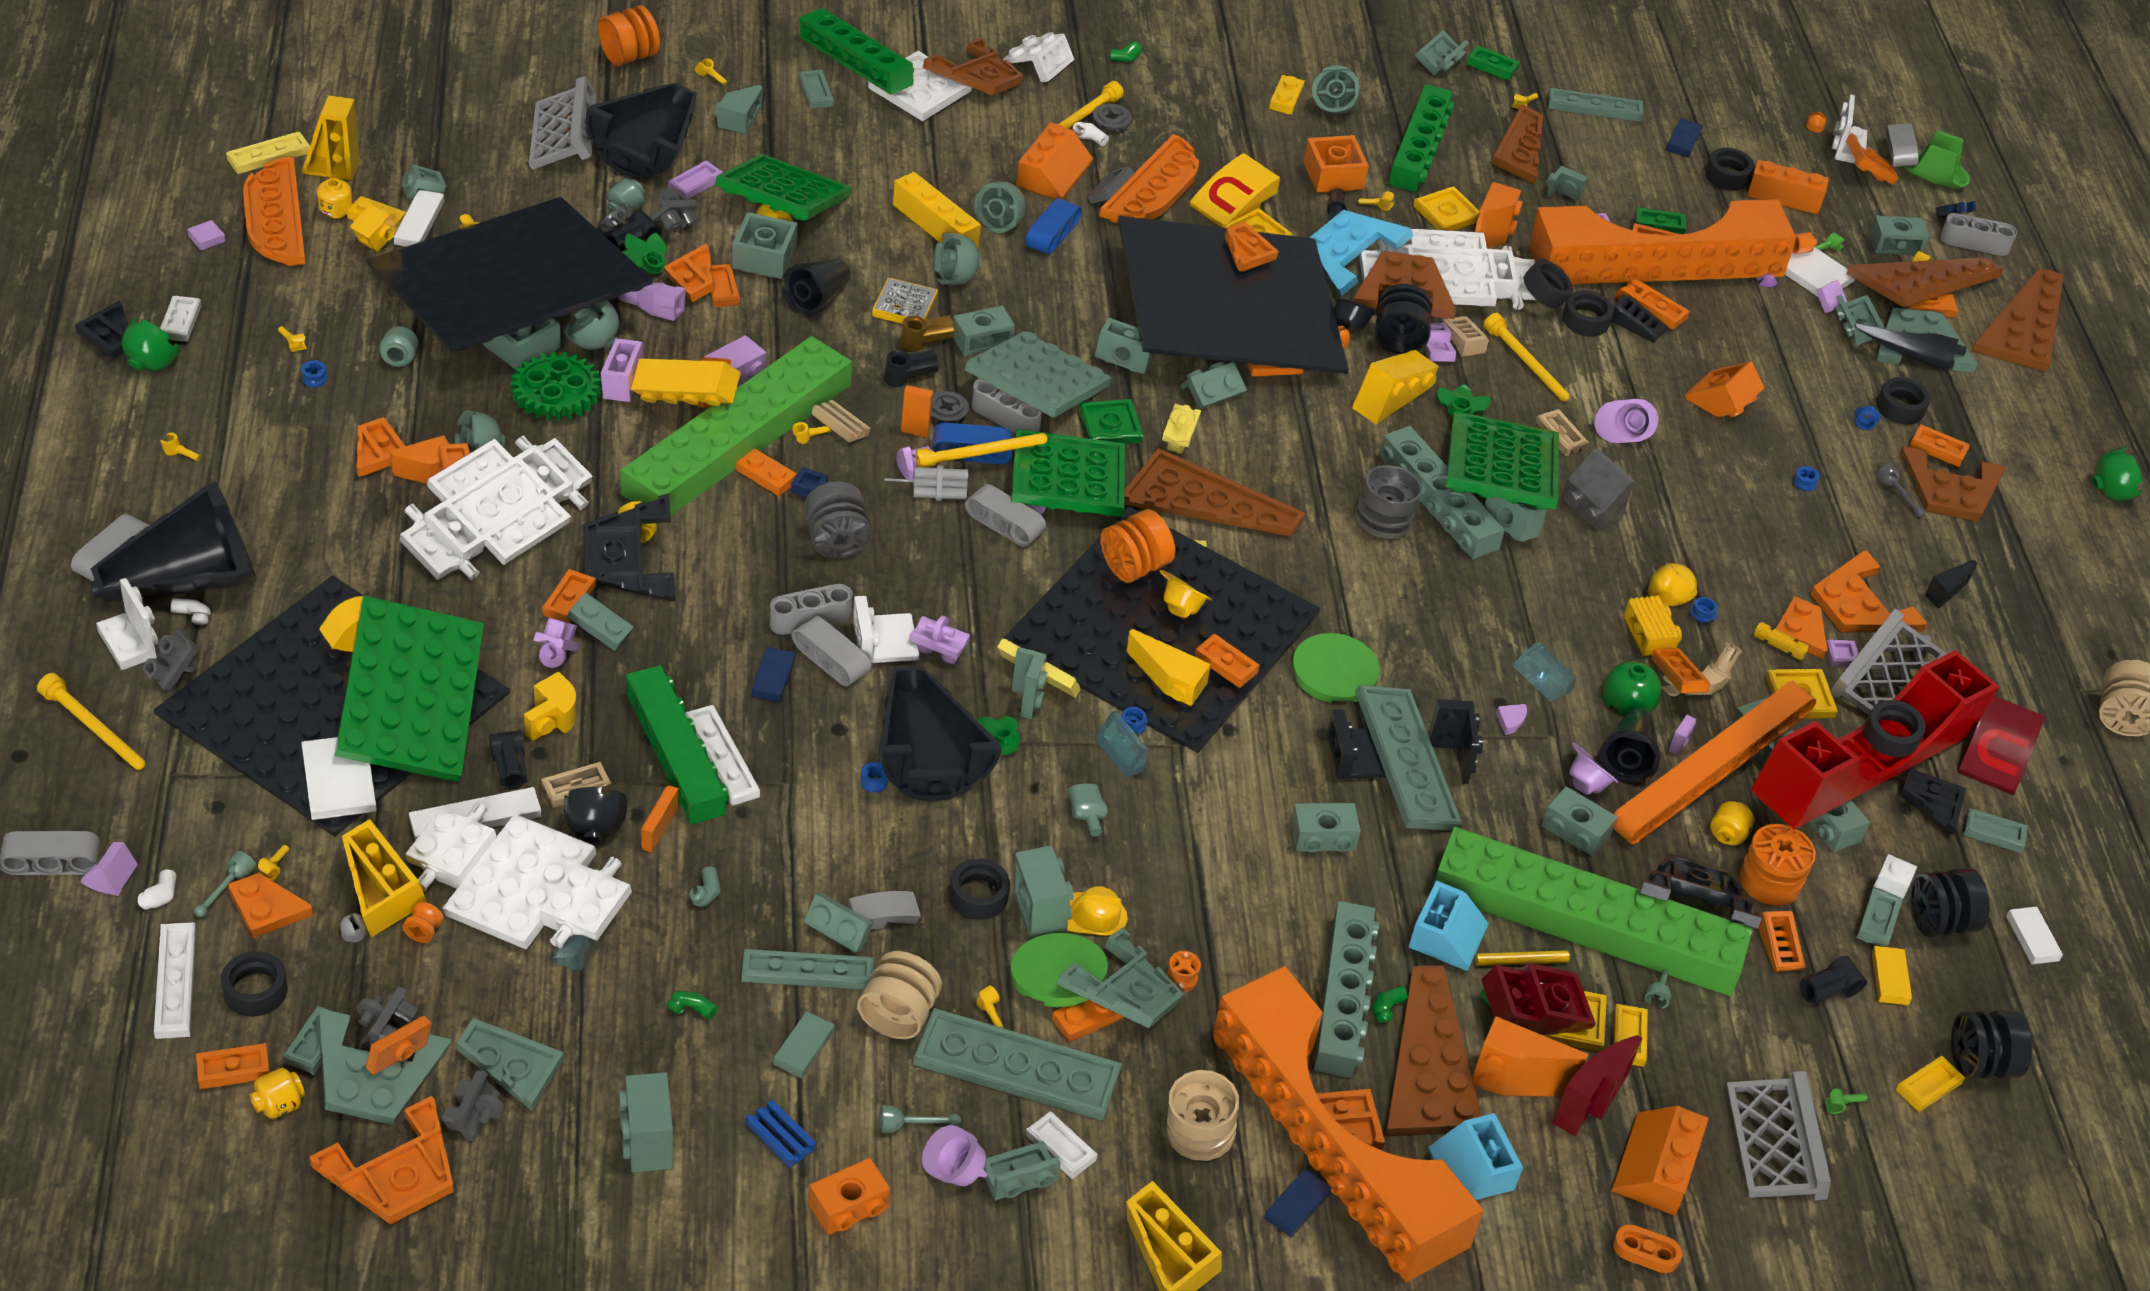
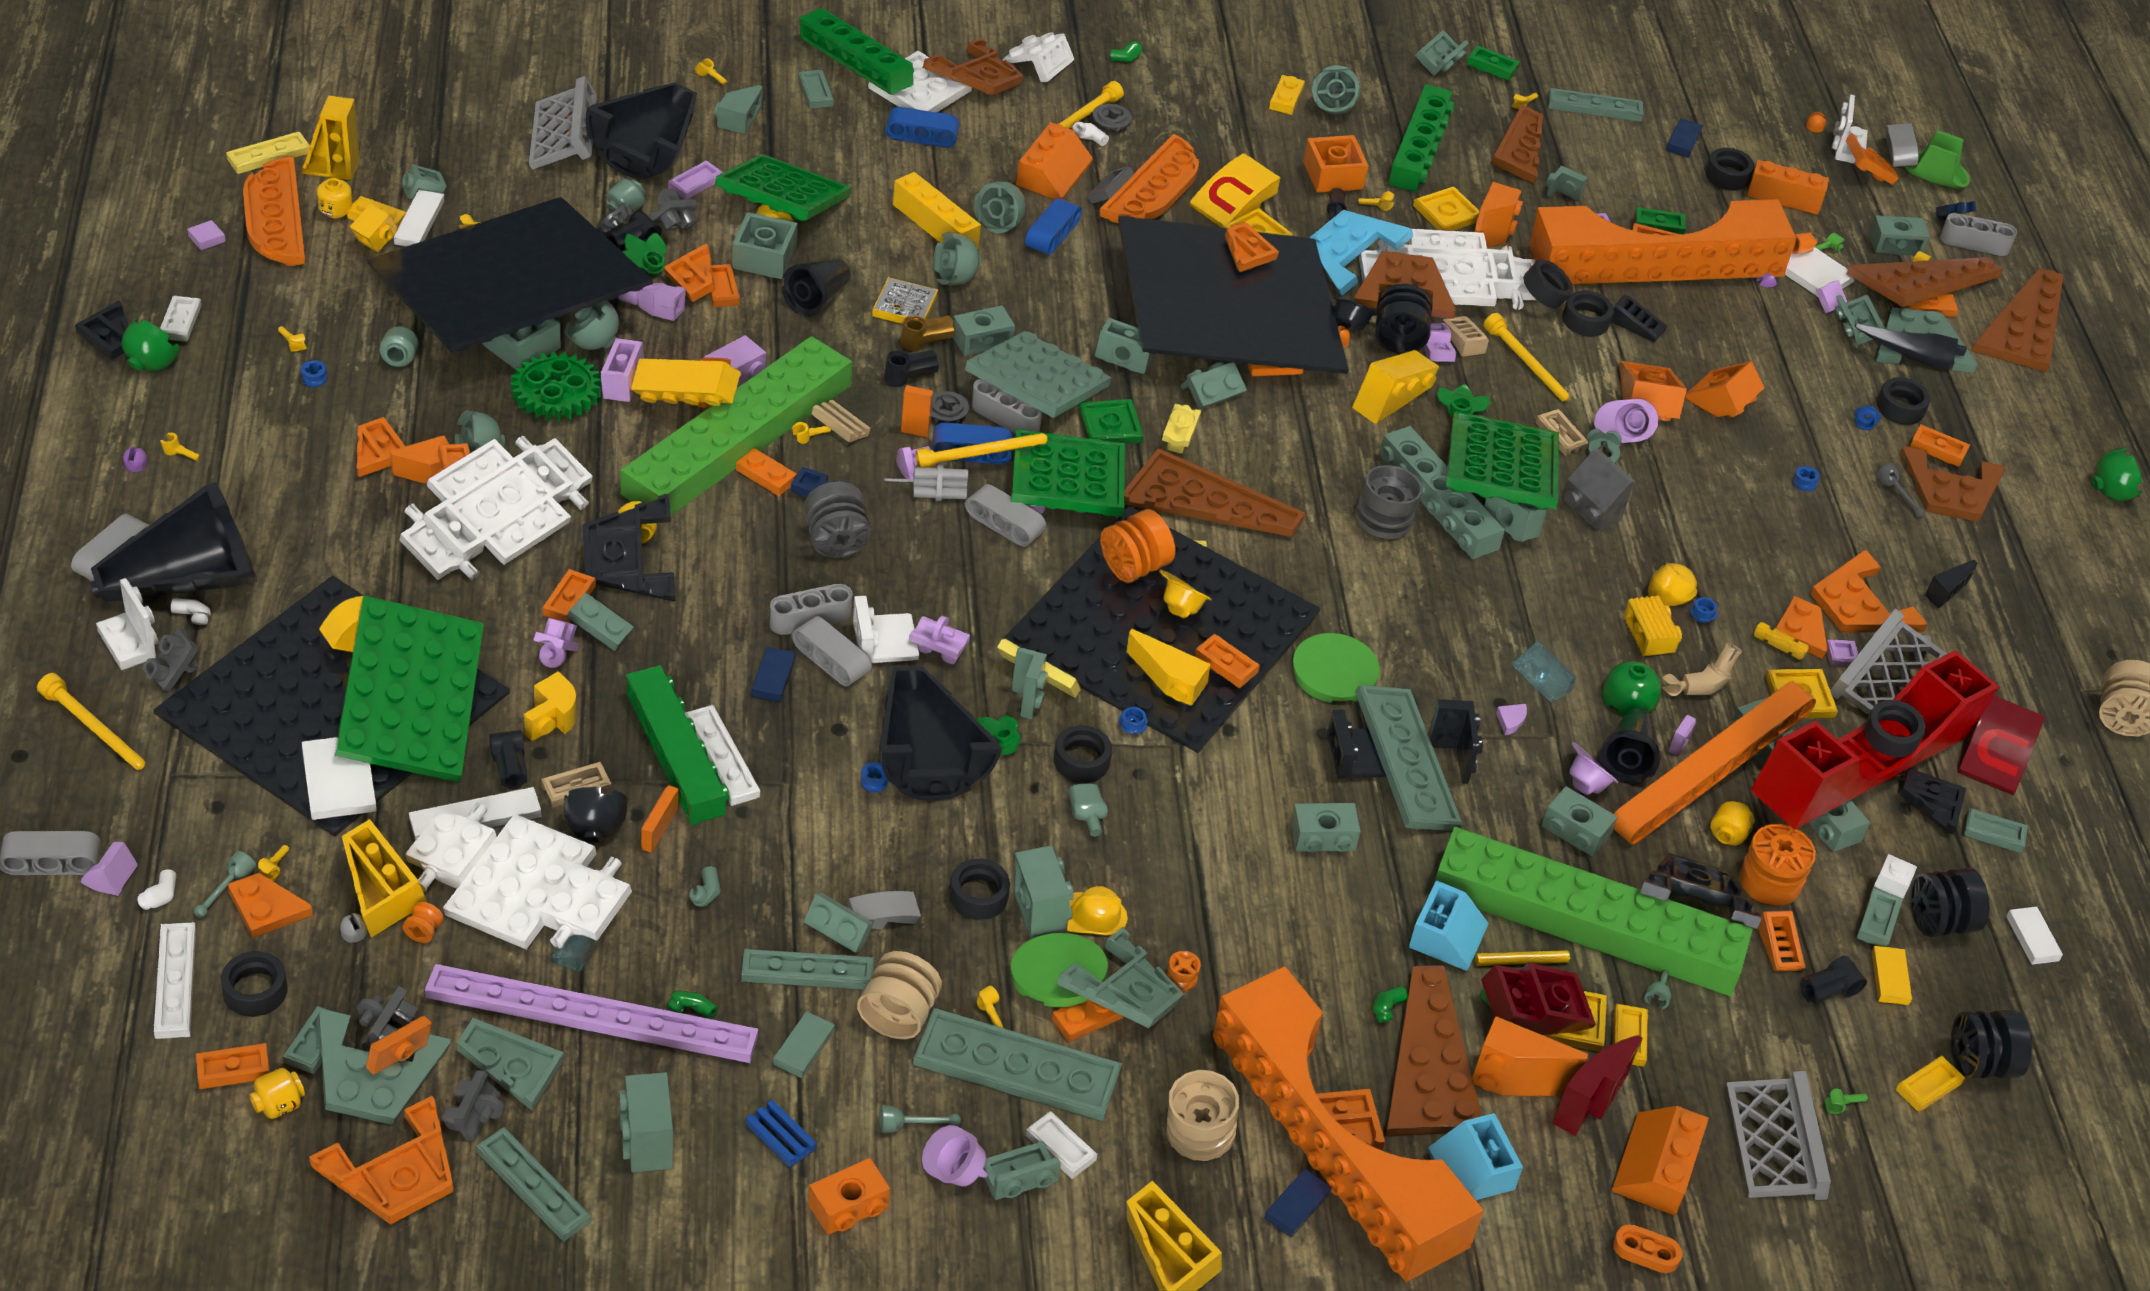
orange wheel [598,5,660,67] -> none
clear light blue slope [1095,710,1148,777] -> none
sand green brick [1313,901,1380,1079] -> none
orange plate [1616,279,1690,330] -> none
orange tile [1652,648,1710,693] -> none
none -> medium lavender hinge [123,447,148,472]
none -> lavender plate [425,964,758,1063]
none -> sand green tile [476,1127,591,1242]
none -> blue beam [885,107,960,147]
none -> black tyre [1054,725,1112,783]
none -> sand green piece [1586,428,1622,464]
none -> orange slope [1619,361,1687,421]

